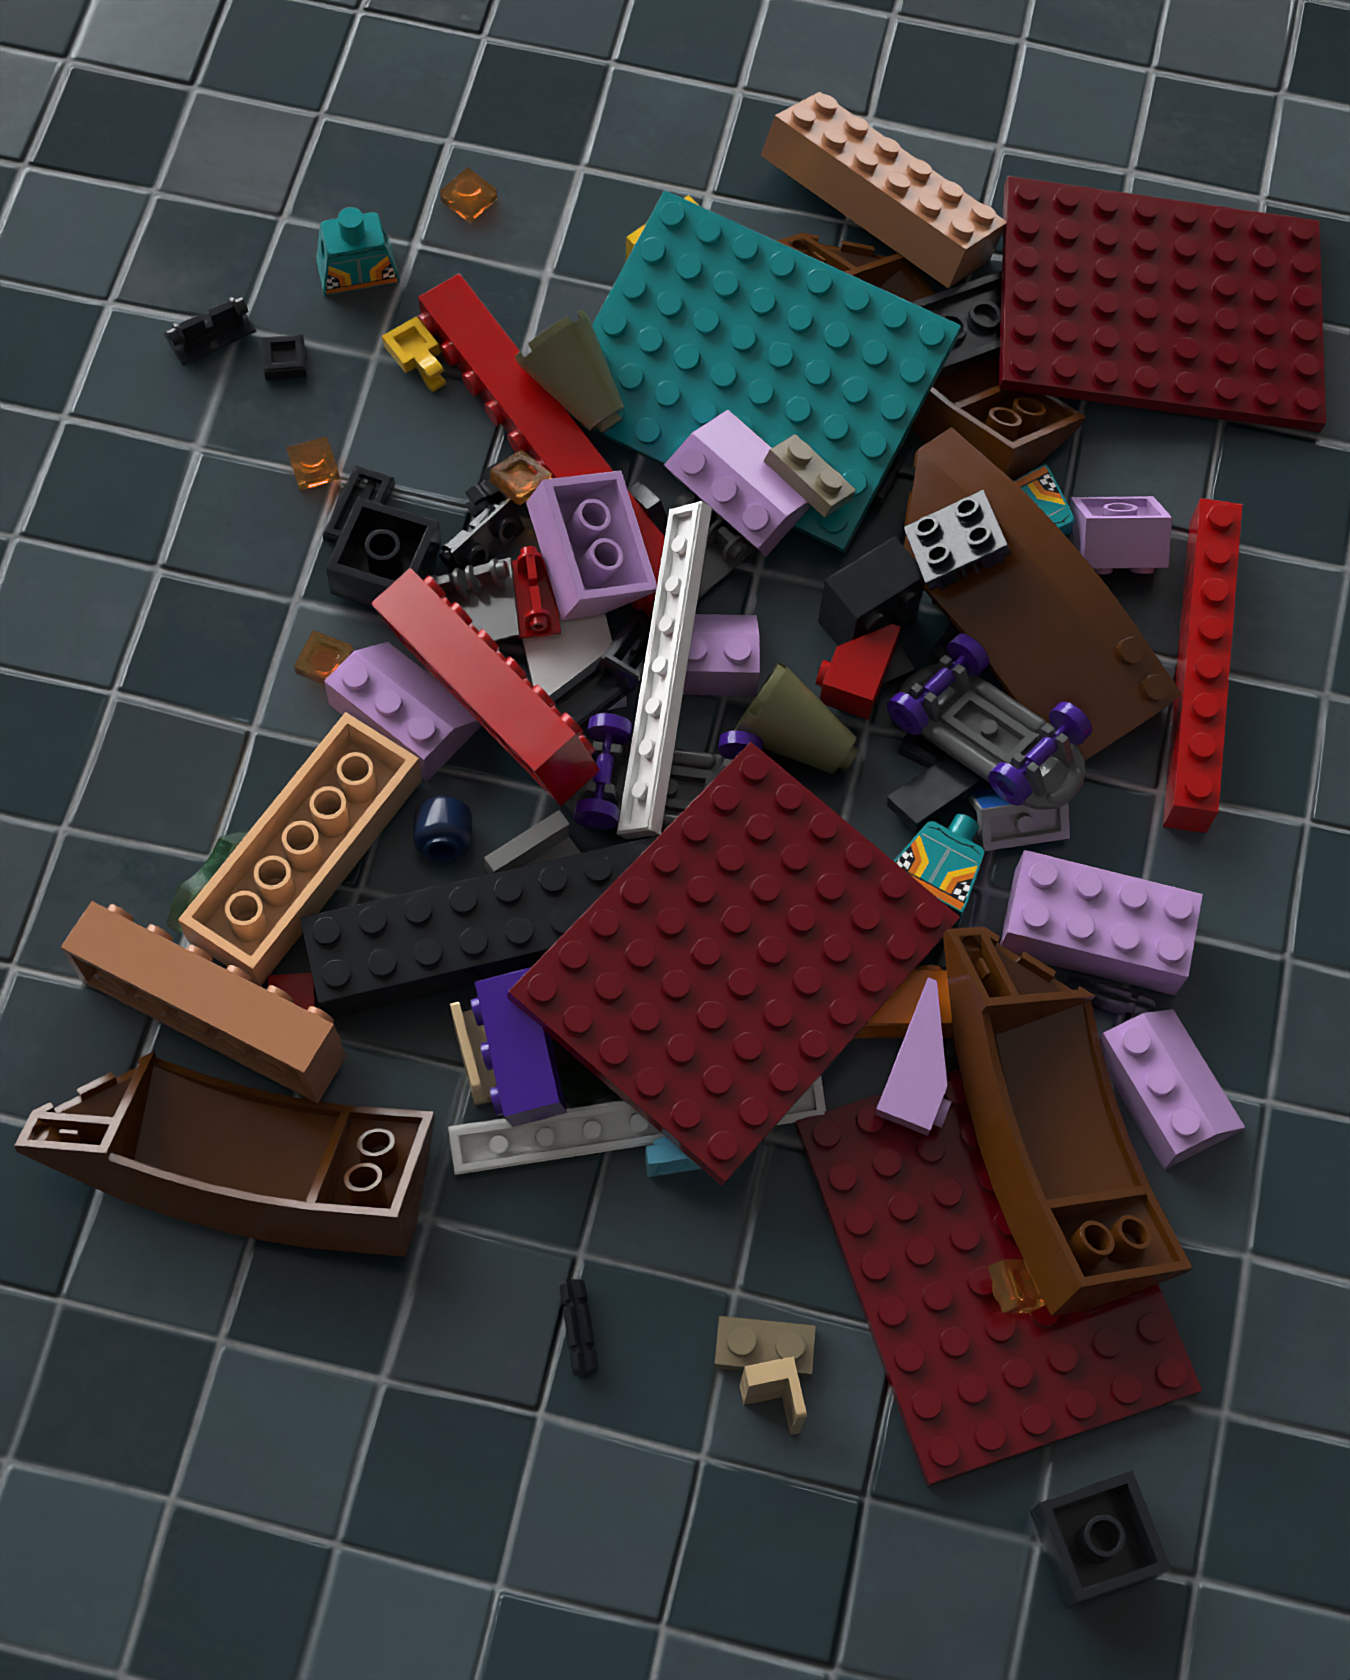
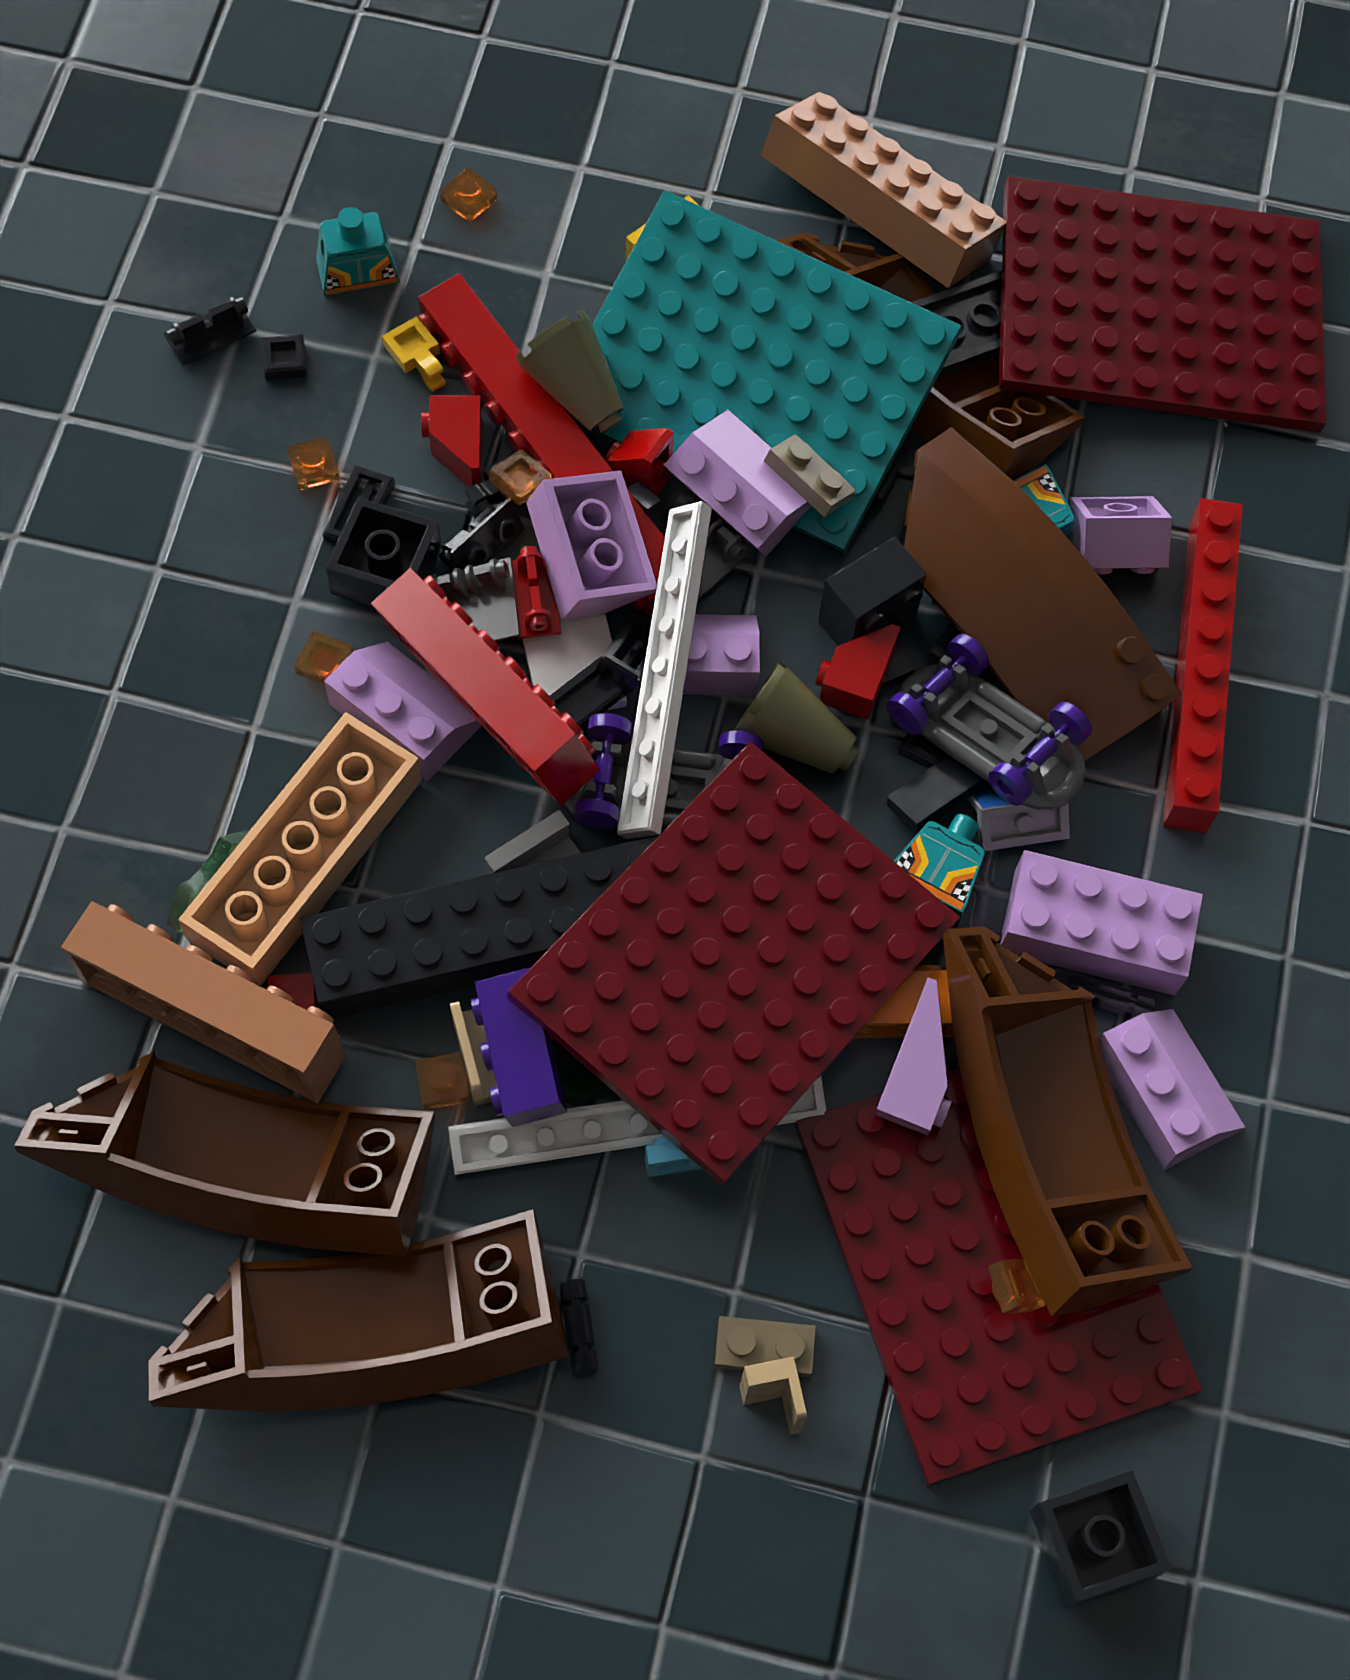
dark blue head [413,795,472,864] -> none
hinge [904,490,1011,591] -> none
none -> reddish brown slope [148,1209,568,1412]
none -> clear orange plate [415,1052,470,1110]
none -> red slope [421,395,482,488]
none -> red slope [605,428,674,496]

